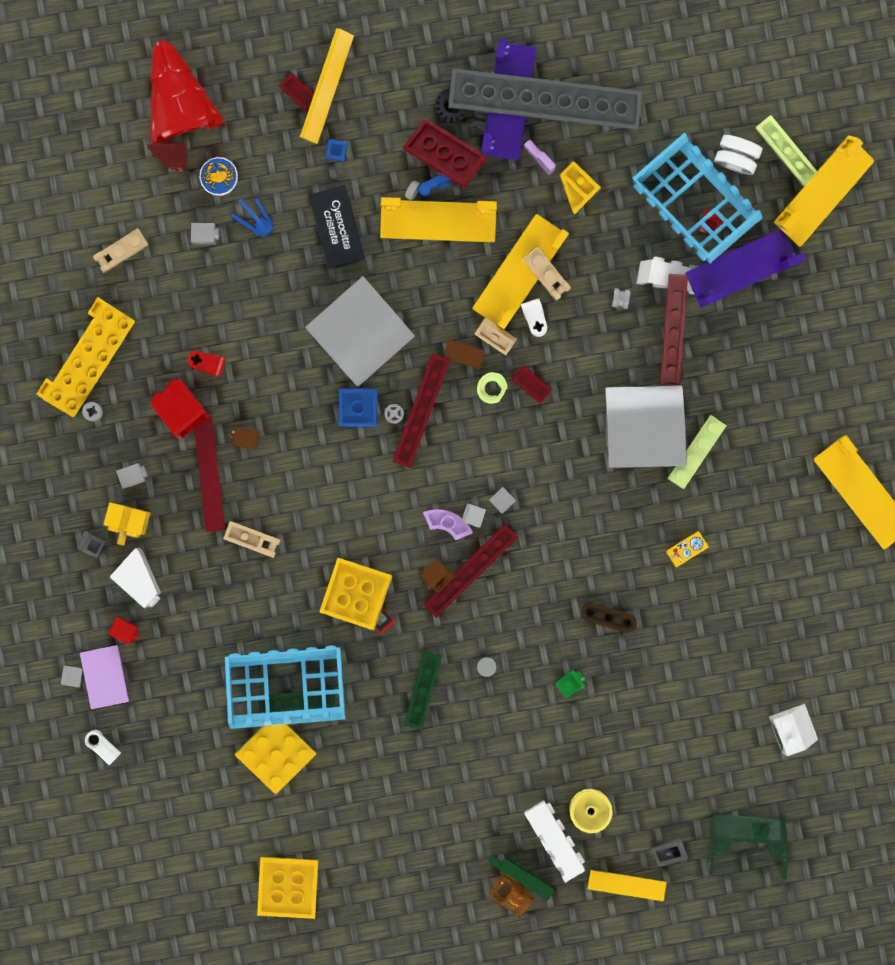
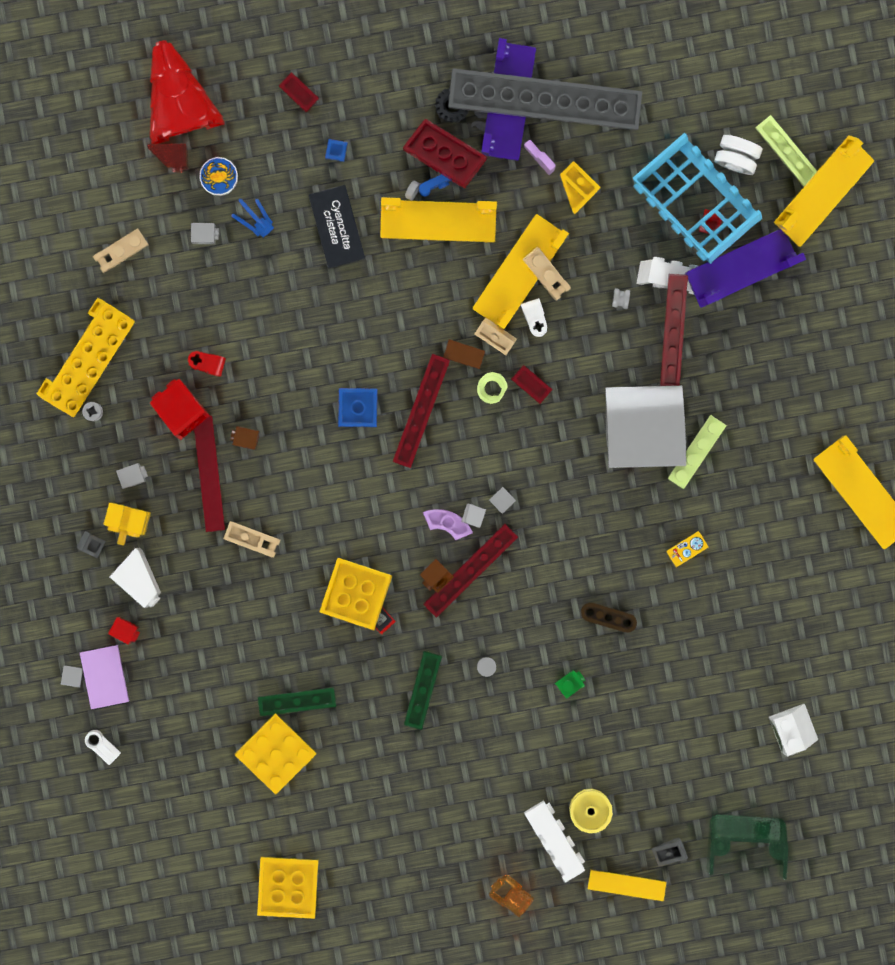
medium azure window [225,646,346,729] -> none
yellow tile [300,28,354,144] -> none
light grey slope [305,276,415,387] -> none
light grey wheel [385,404,404,424] -> none
dark green hinge [489,855,555,900] -> none

